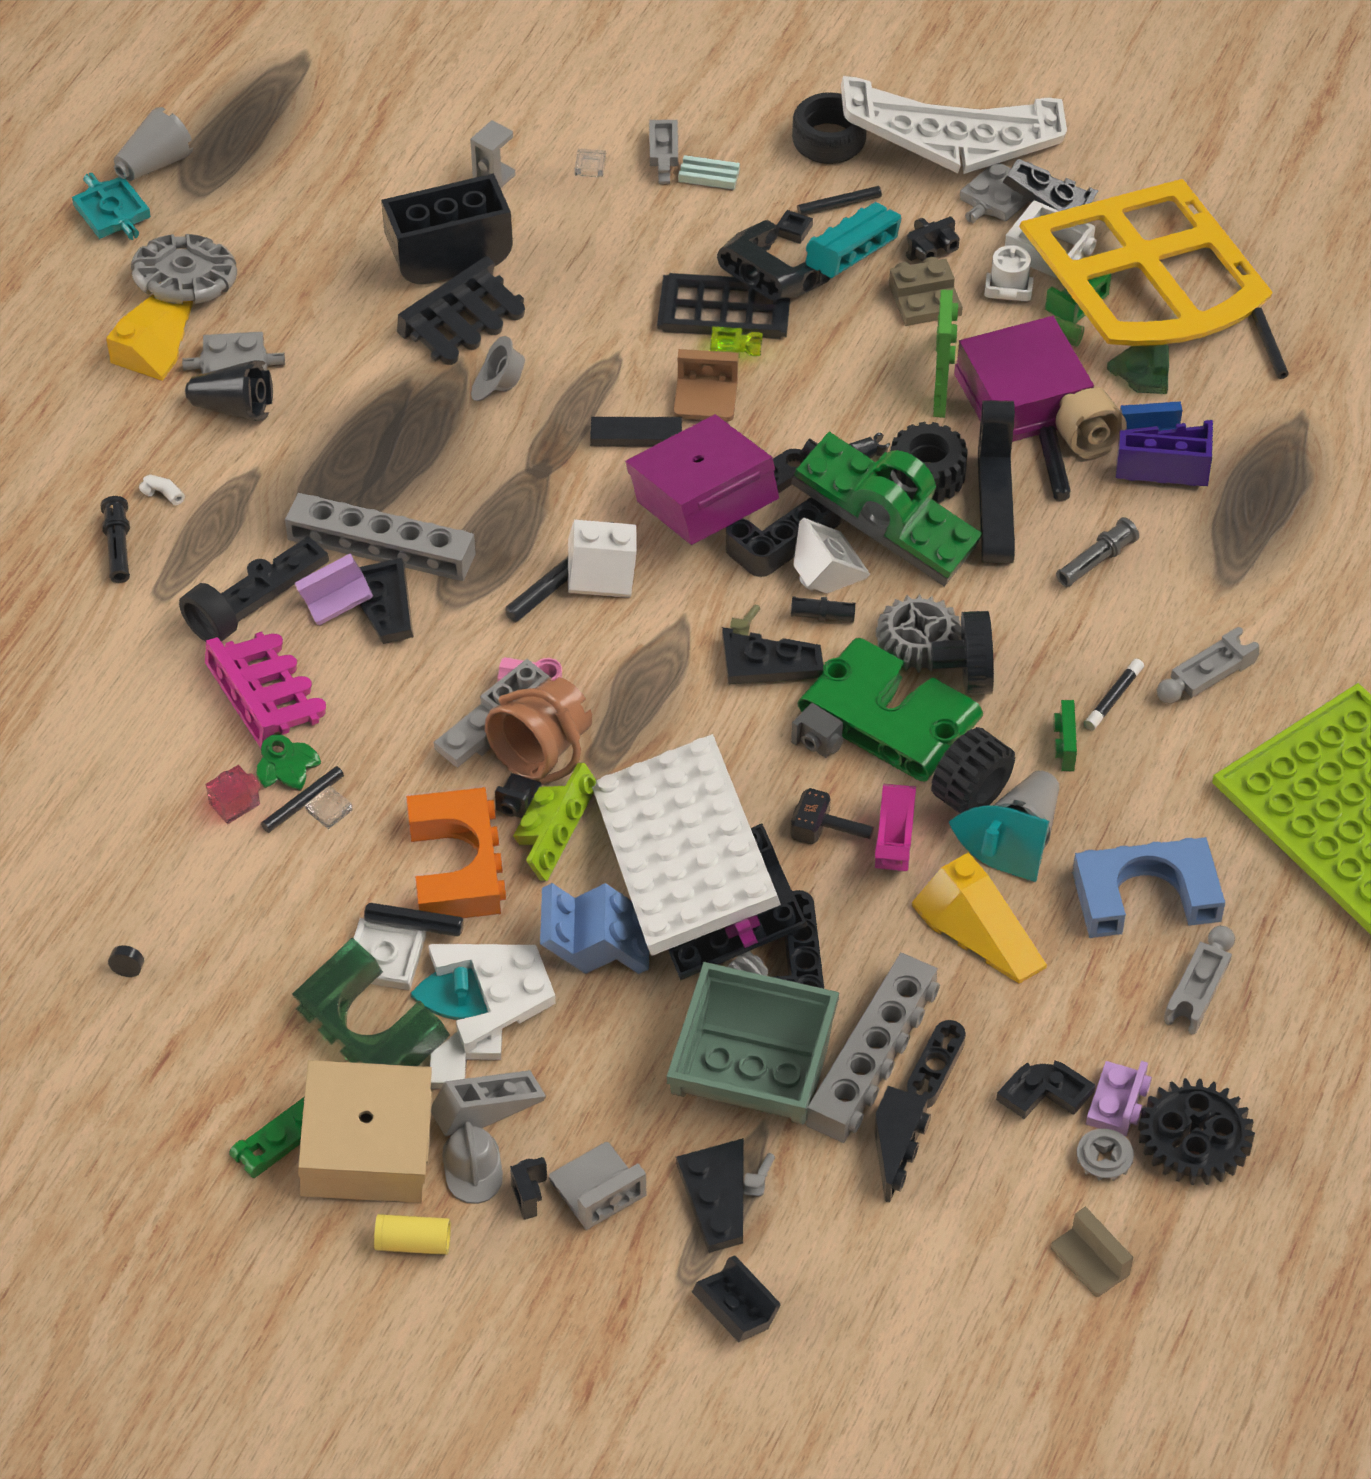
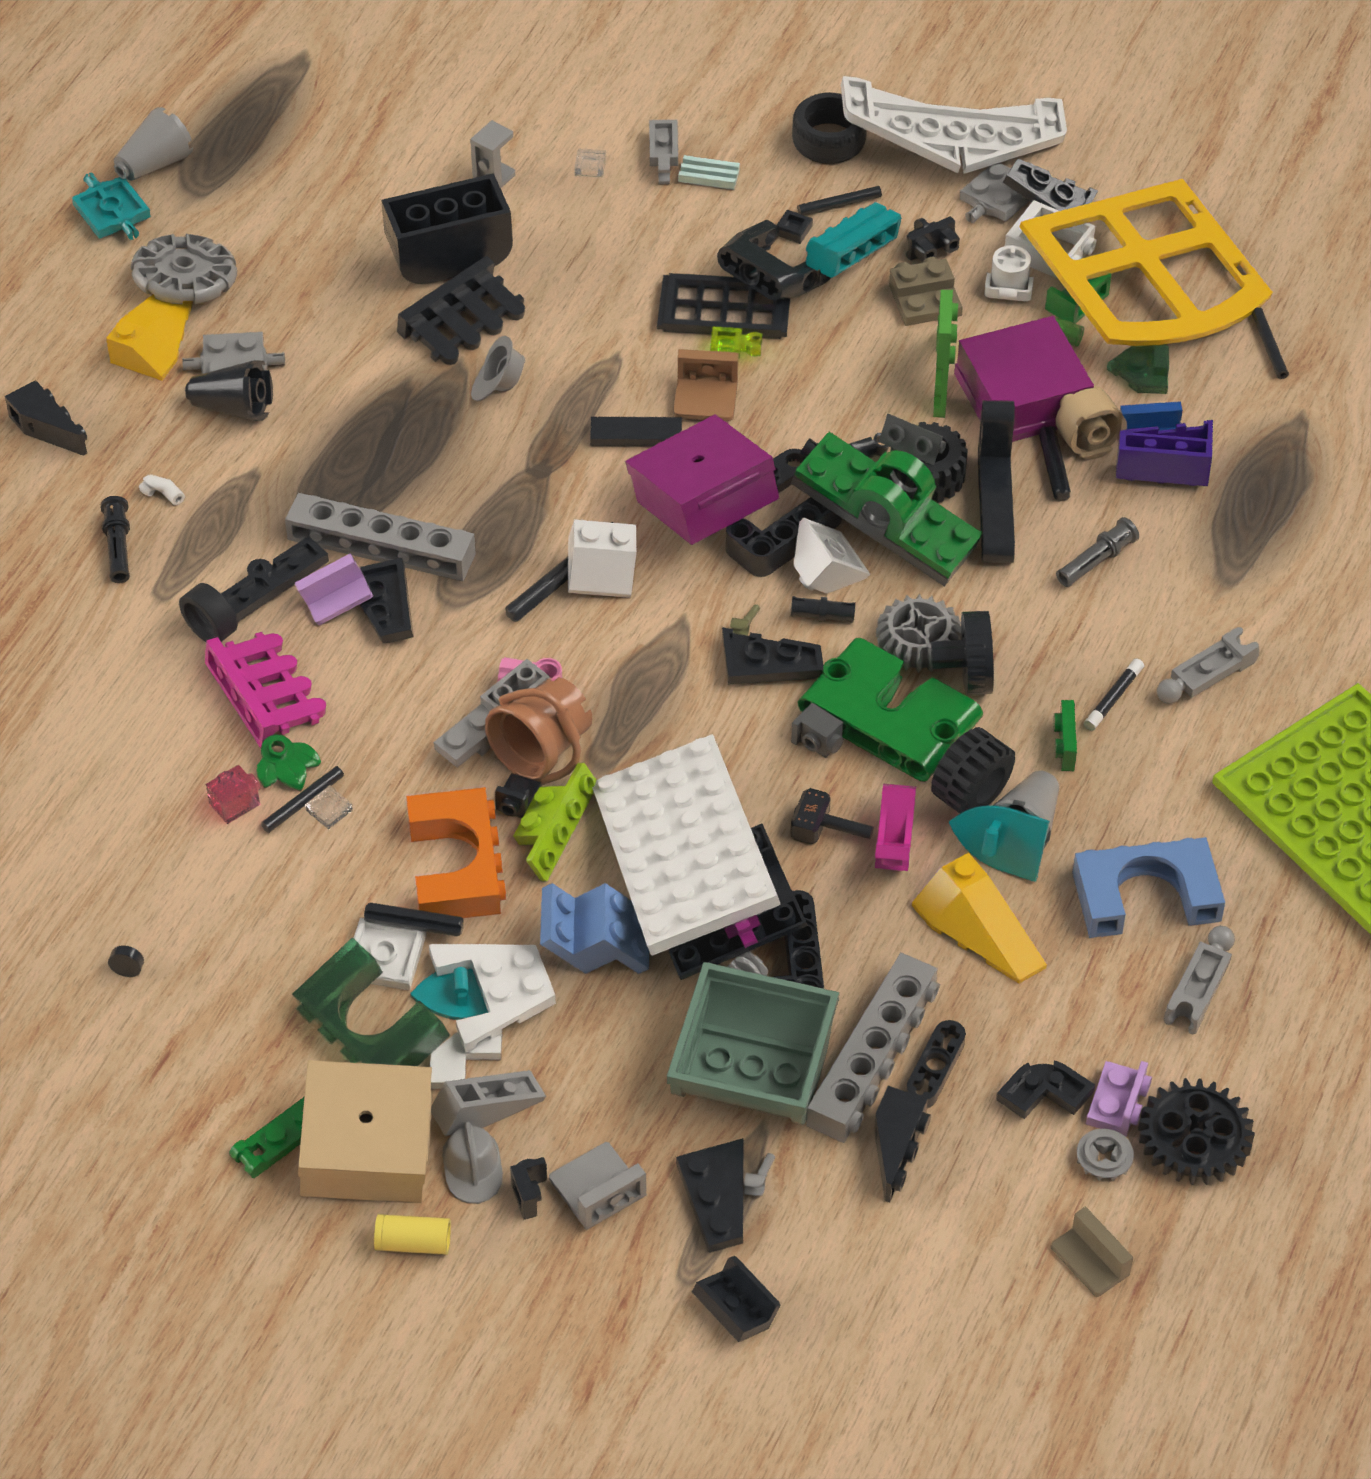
none -> black slope [5,380,87,456]
none -> dark grey hinge [879,414,946,465]

